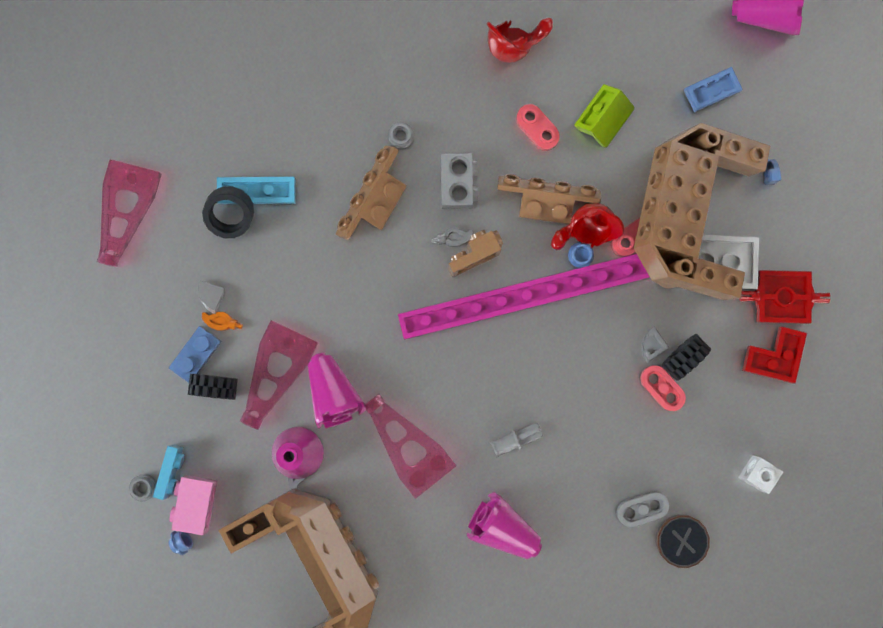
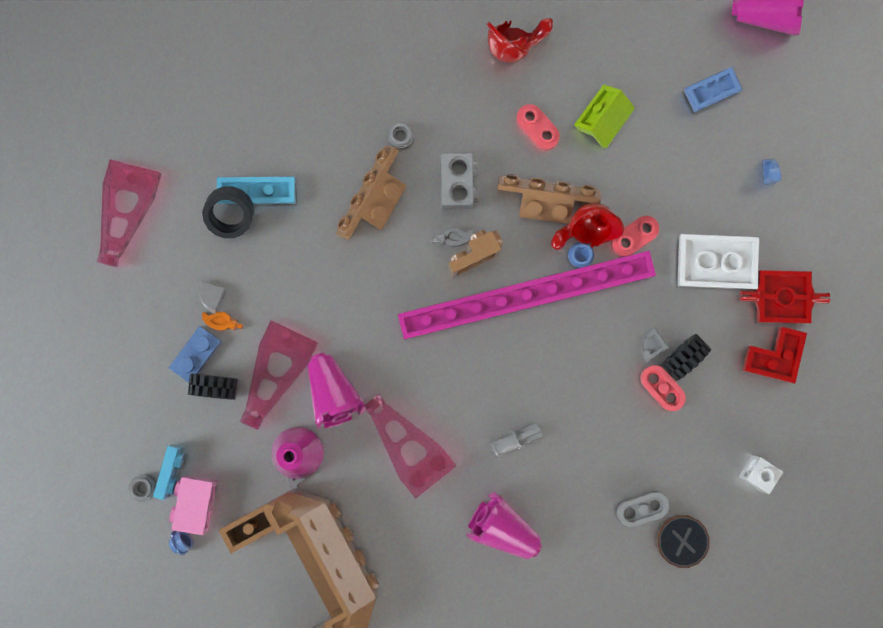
medium nougat wedge [634,123,770,300] -> none

